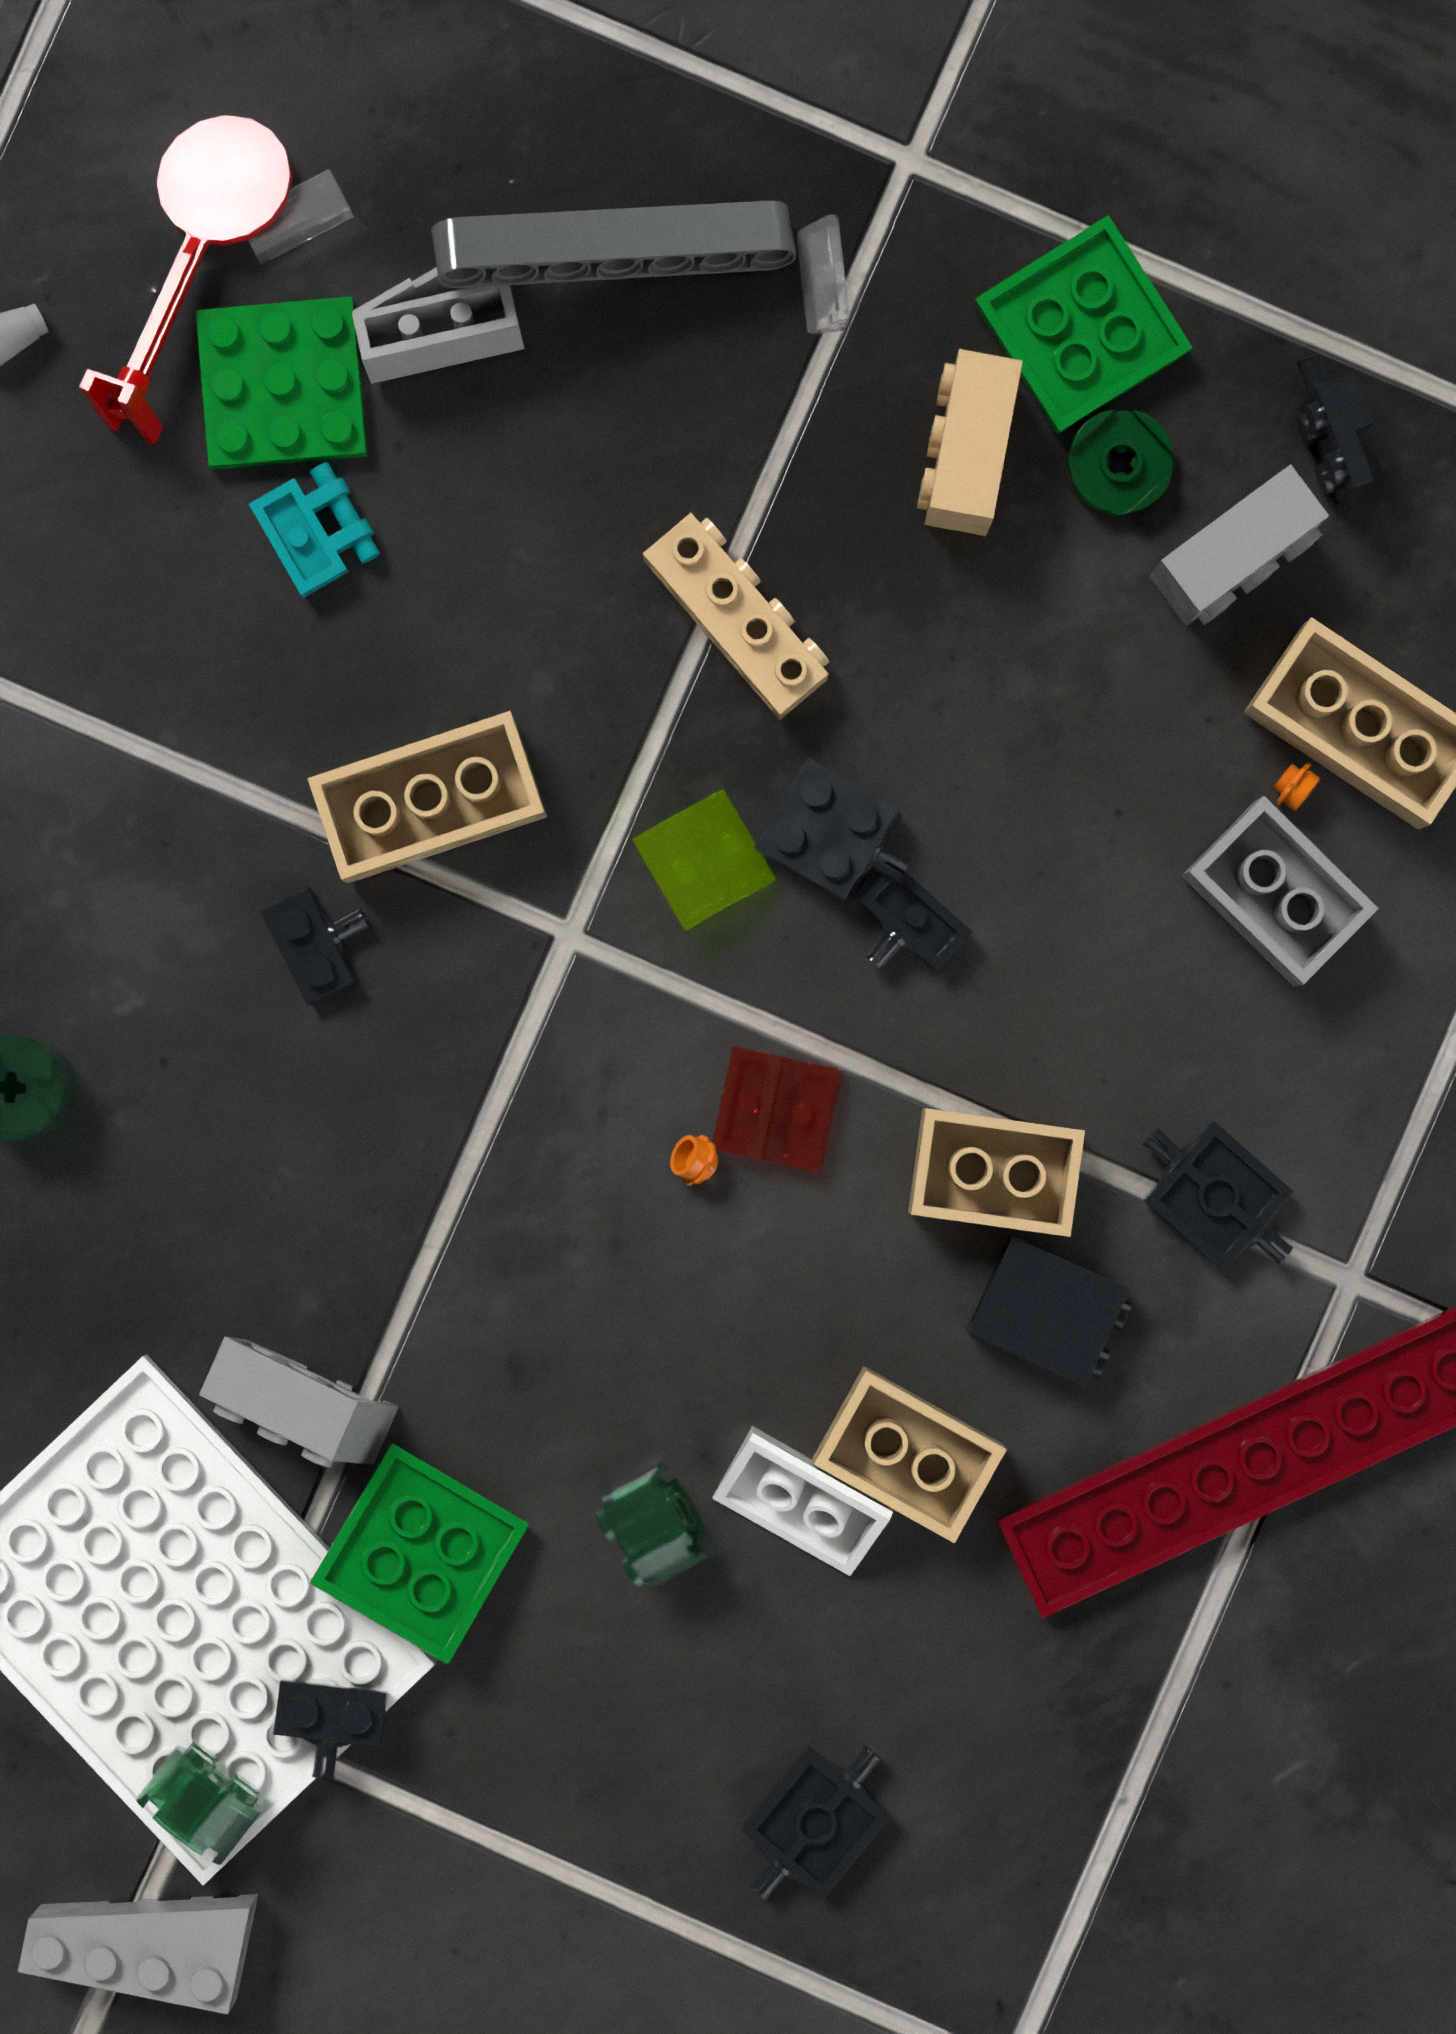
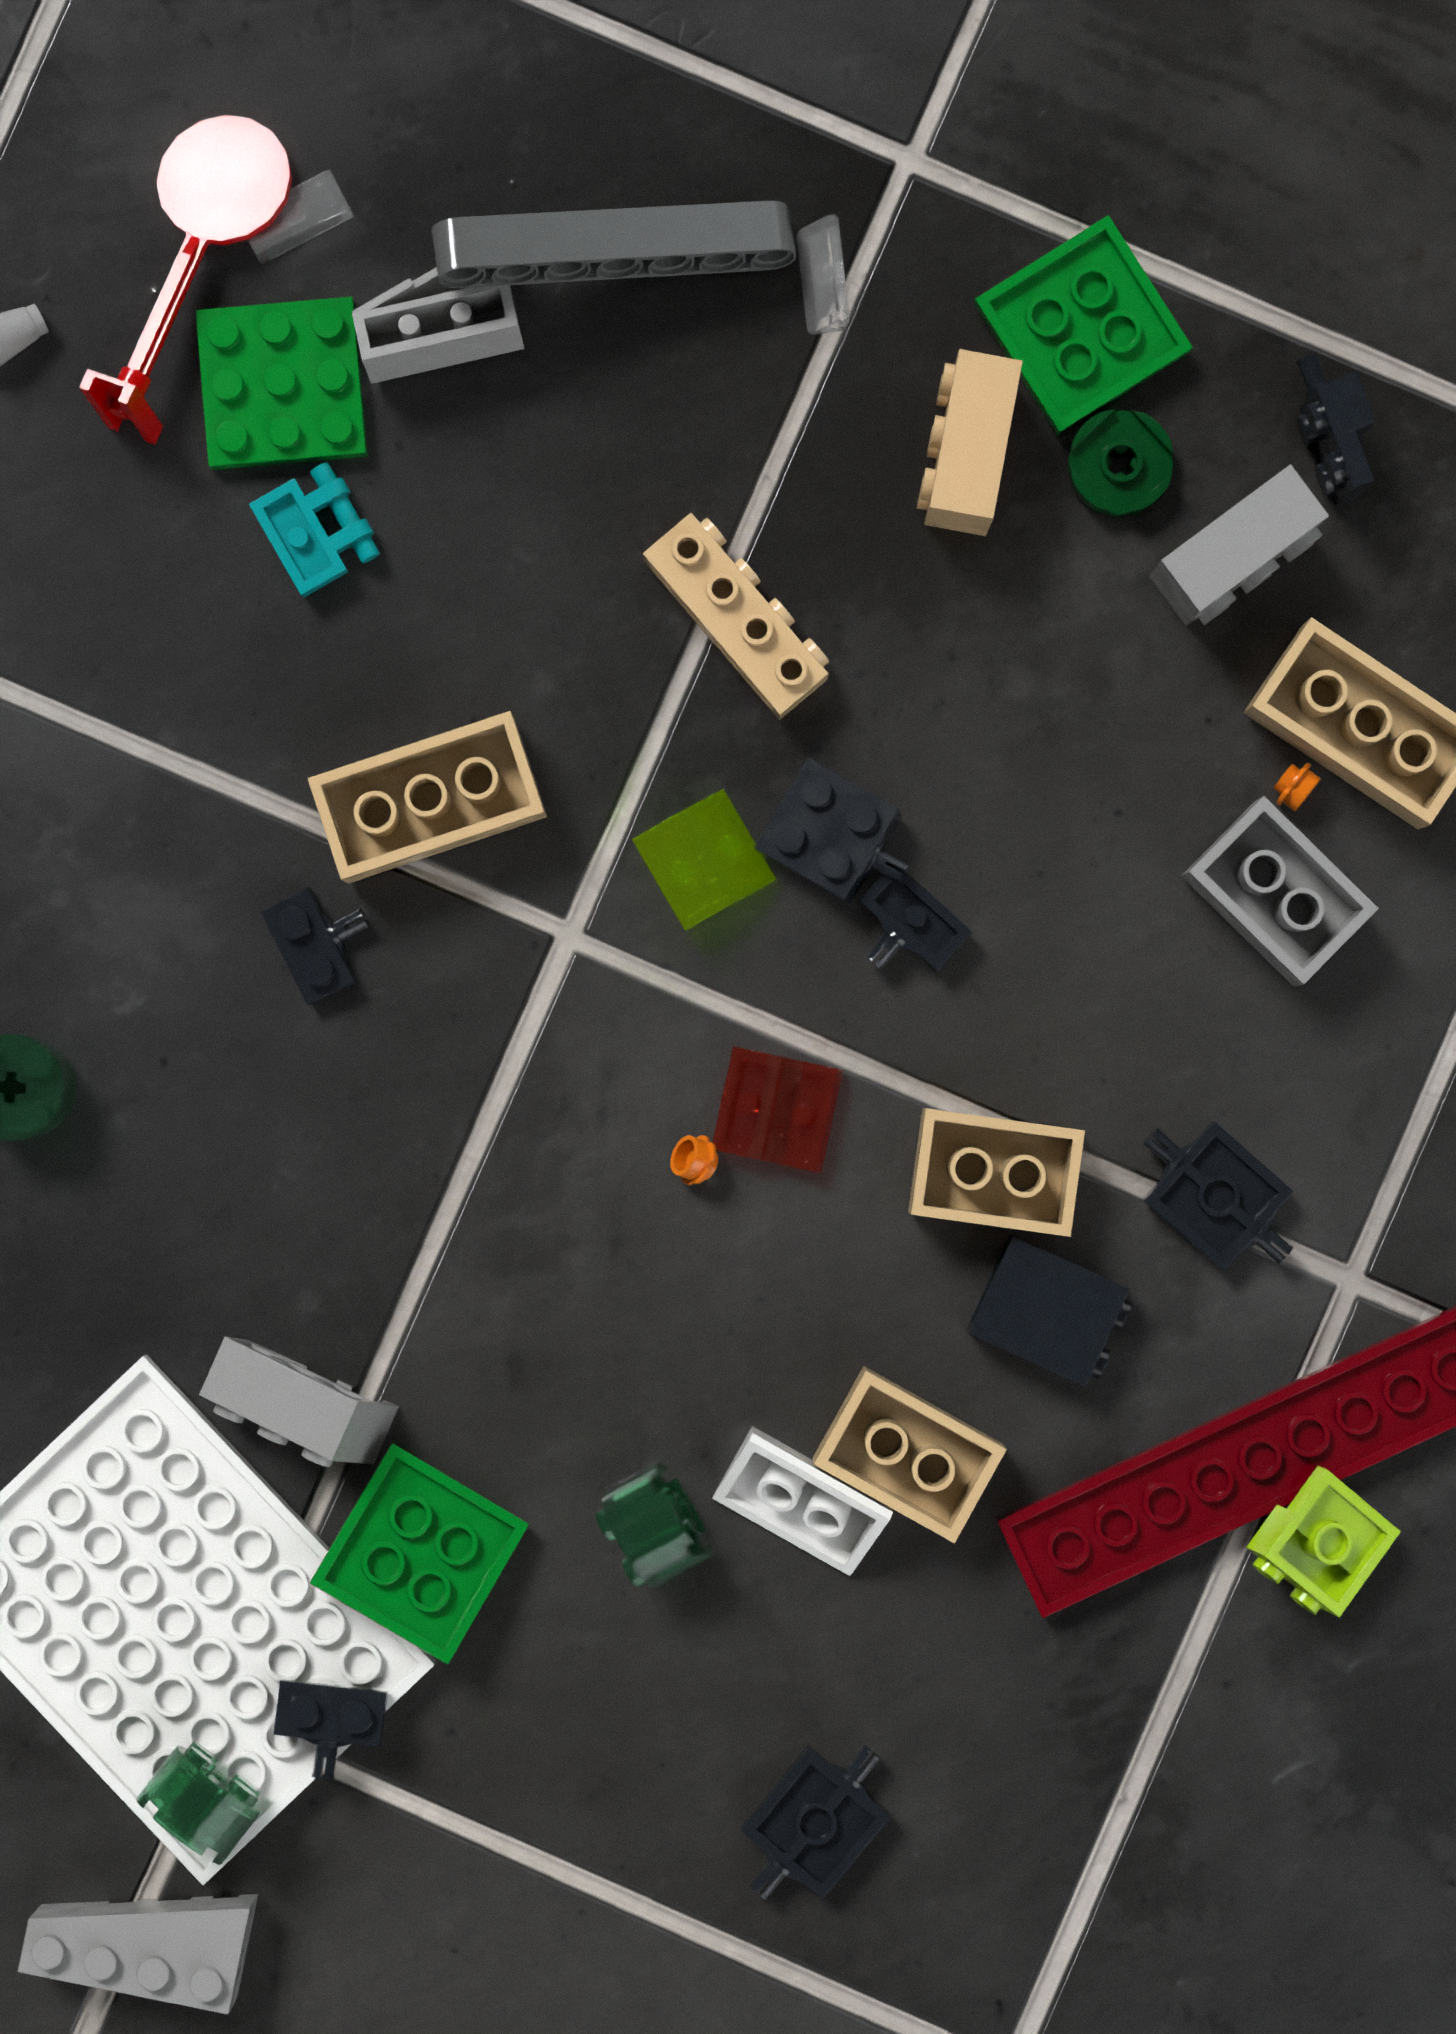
none -> lime plate [1246,1466,1401,1618]

